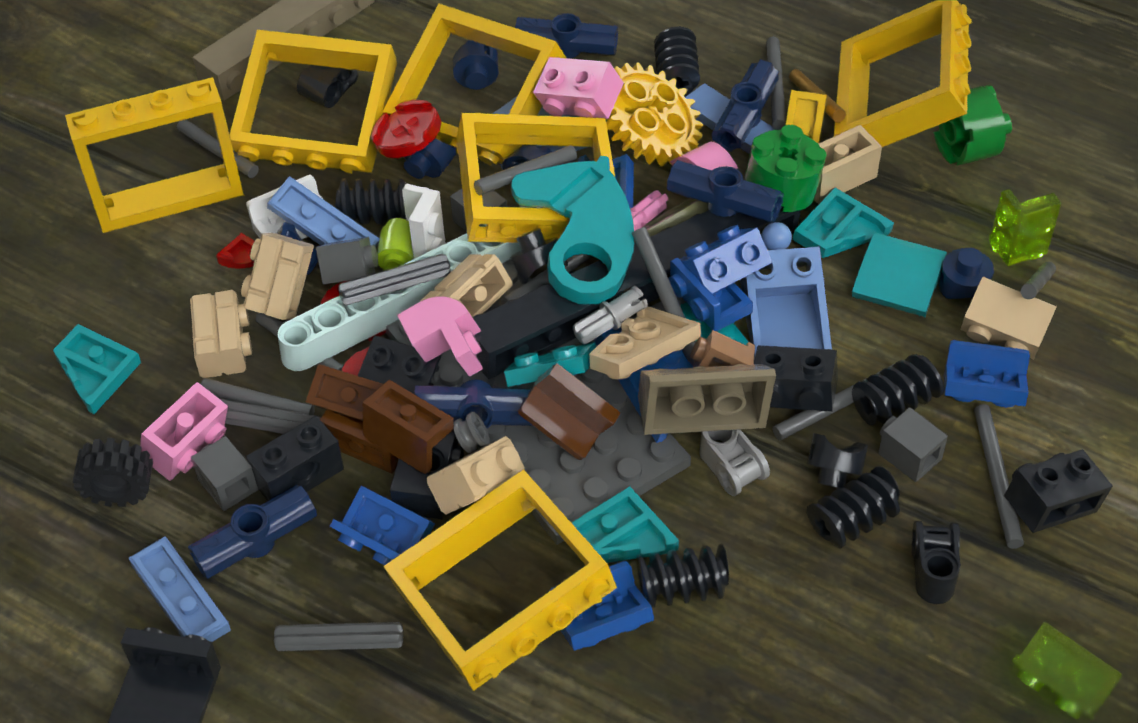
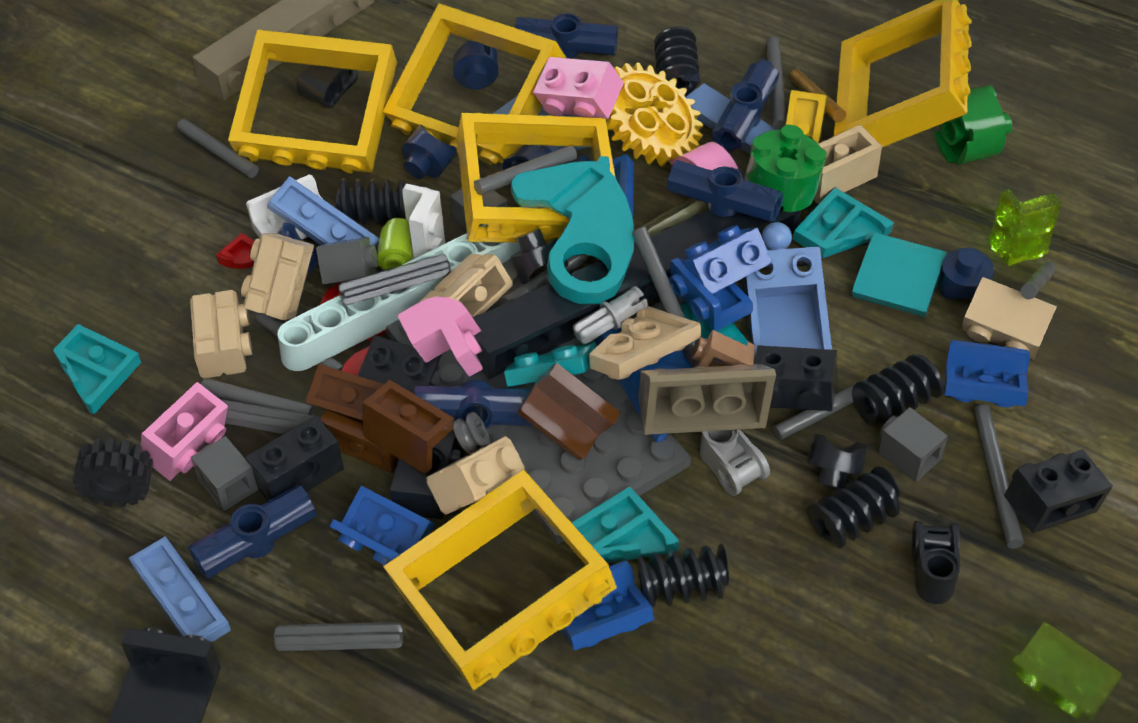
yellow window [65,77,244,233] -> none
red tile [371,100,442,158] -> none
bright pink axle [630,190,669,231] -> none

